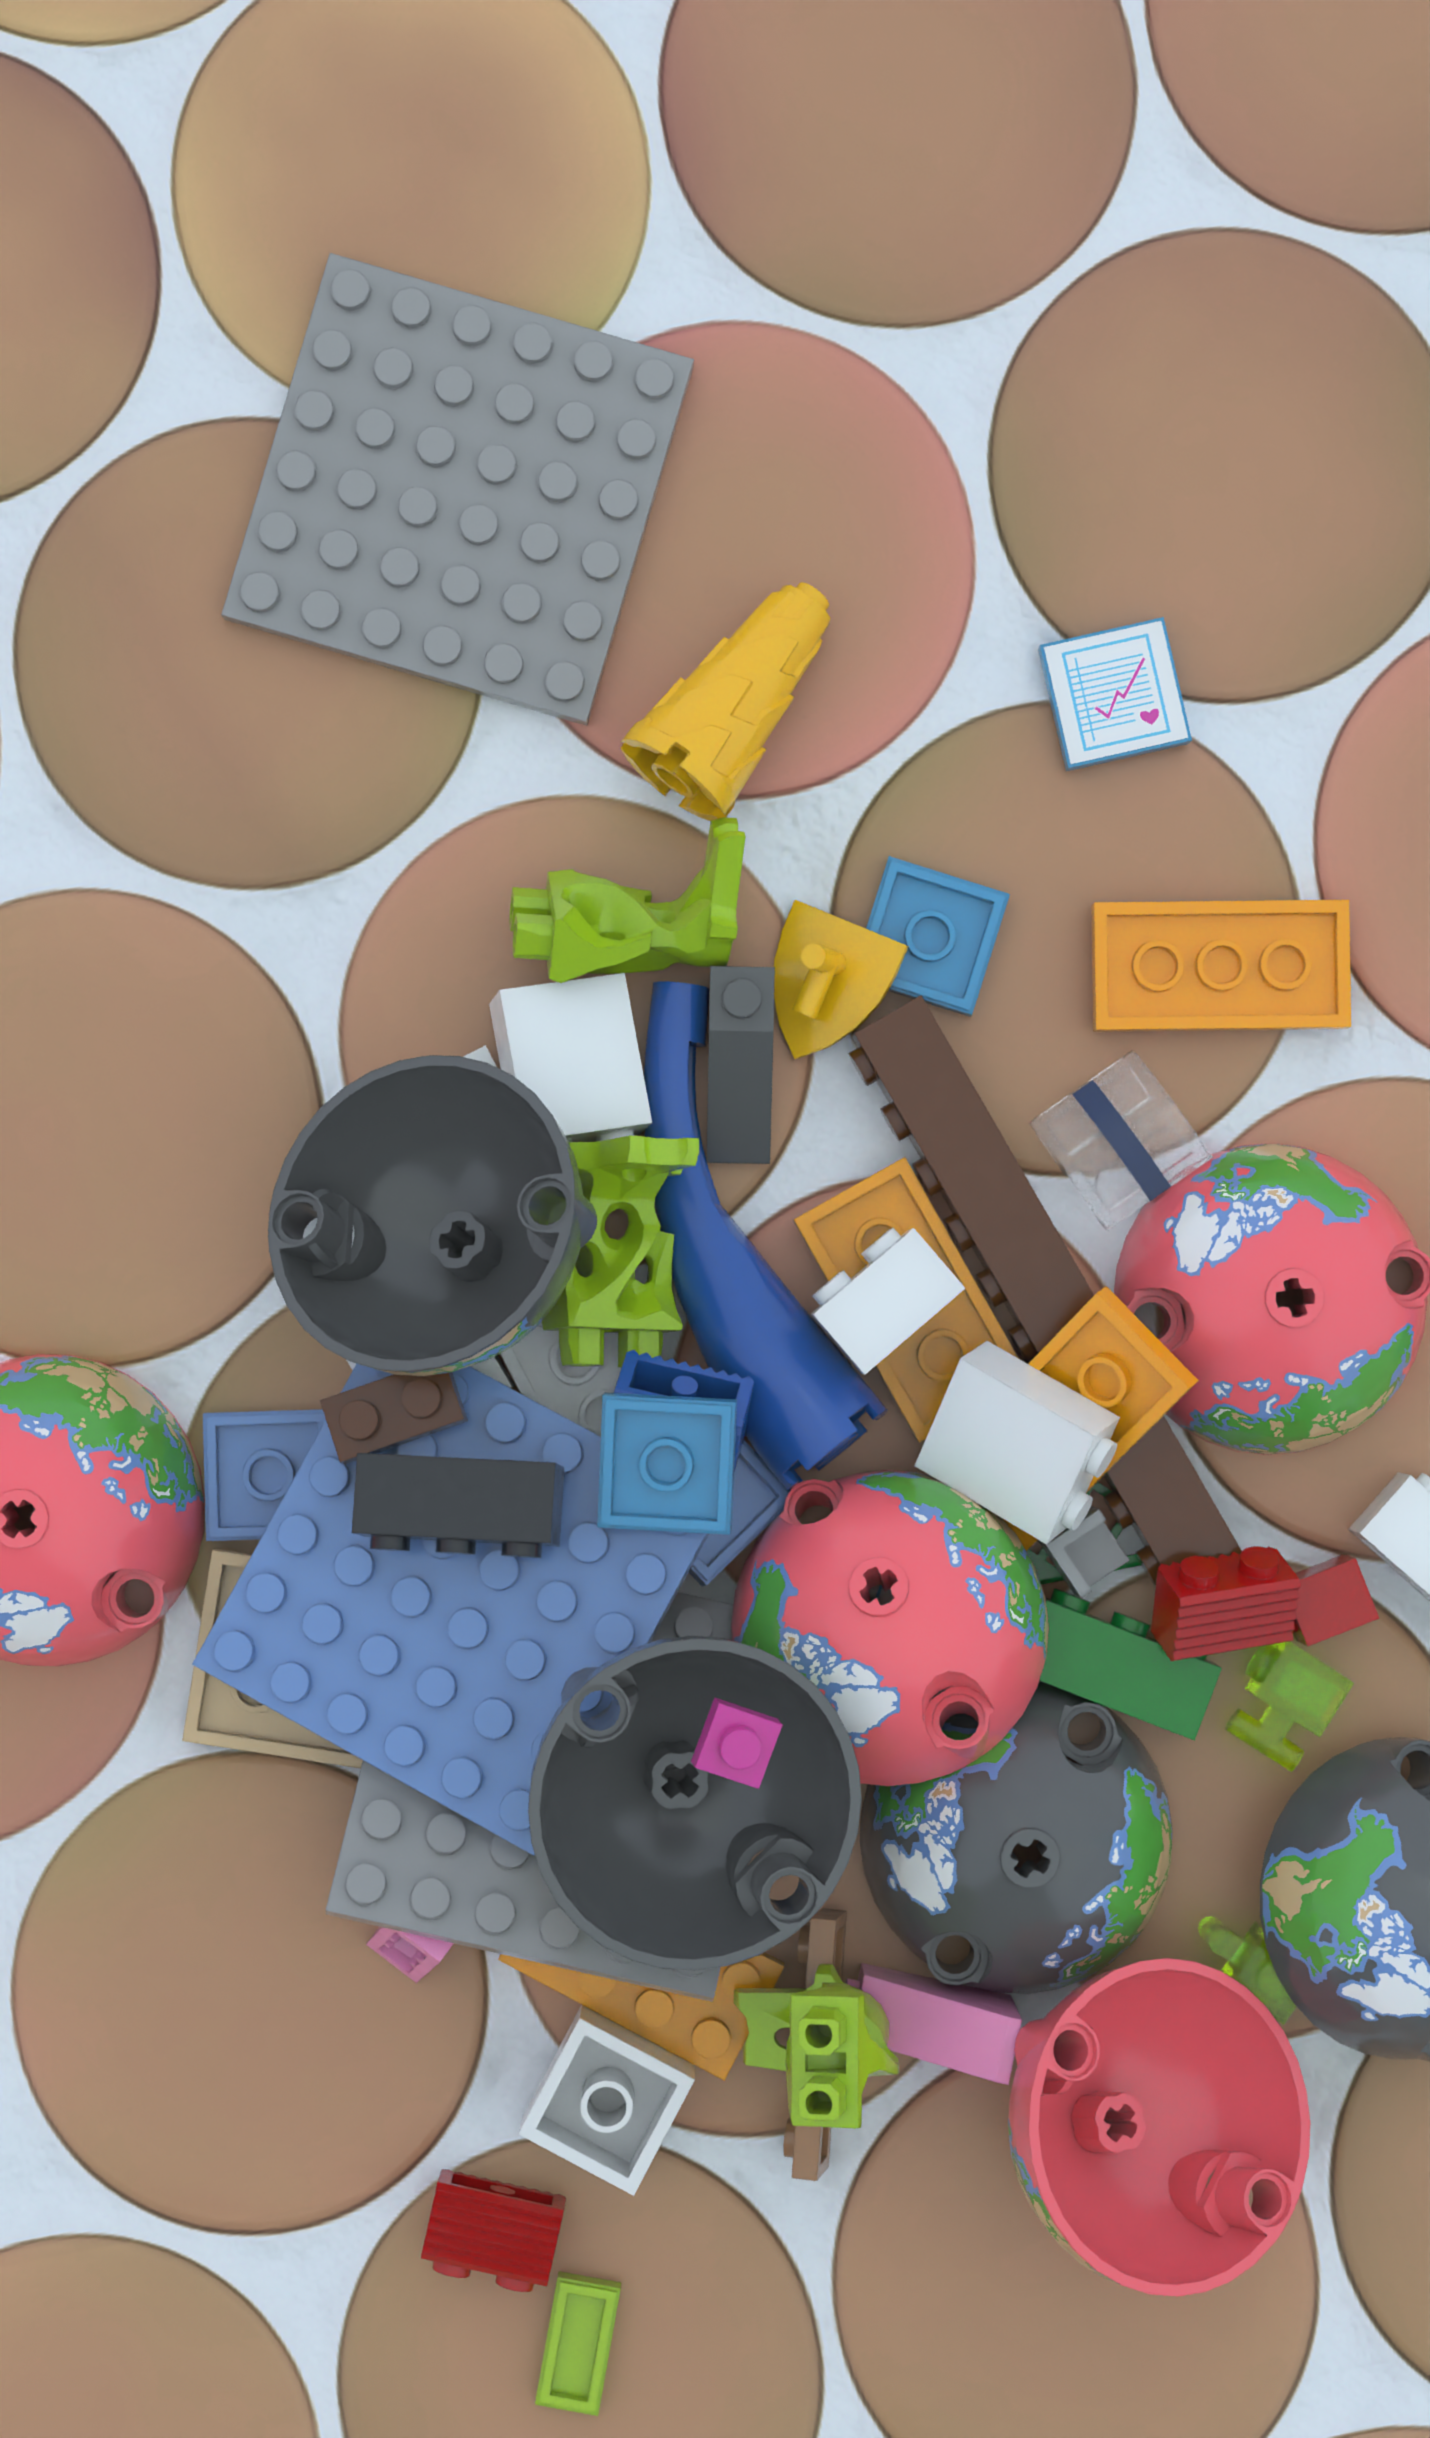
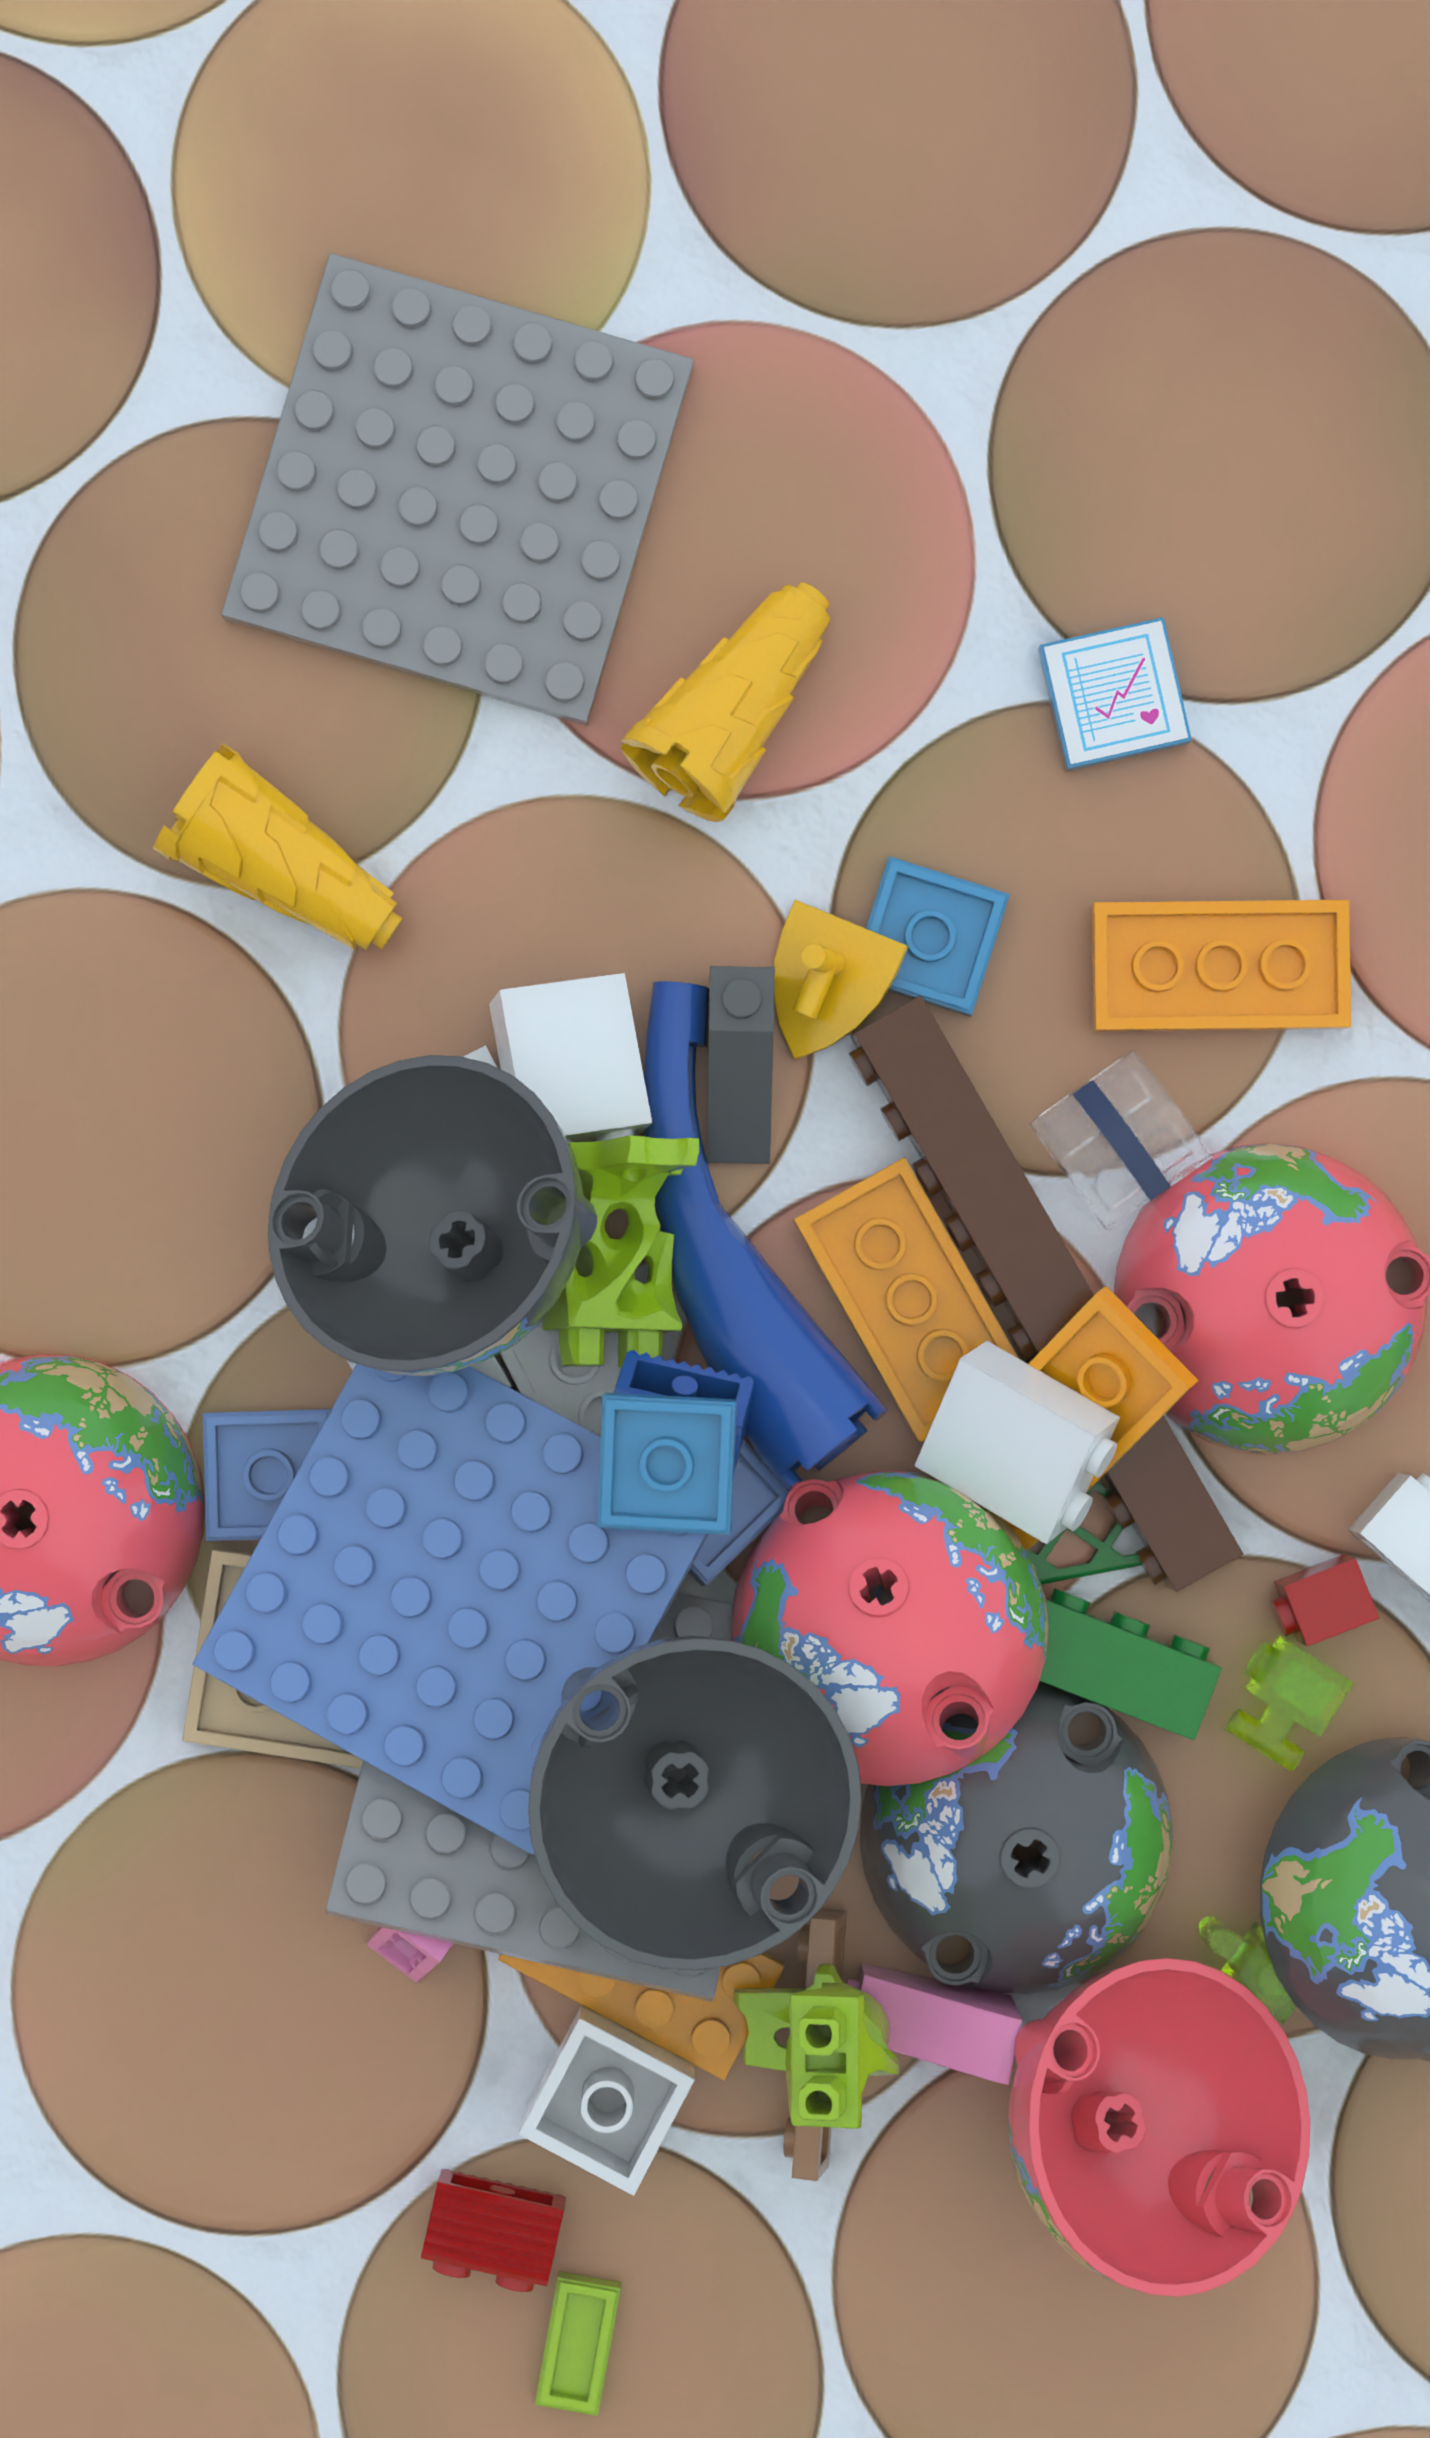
reddish brown plate [320,1372,468,1464] -> none
black brick [352,1453,564,1558] -> none
lime hips [509,817,746,983] -> none
dark pink plate [691,1697,783,1789] -> none
white brick [810,1227,965,1375] -> none
light grey panel [1039,1506,1129,1599] -> none
red brick [1151,1546,1301,1662] -> none
none -> yellow cone [153,743,403,950]

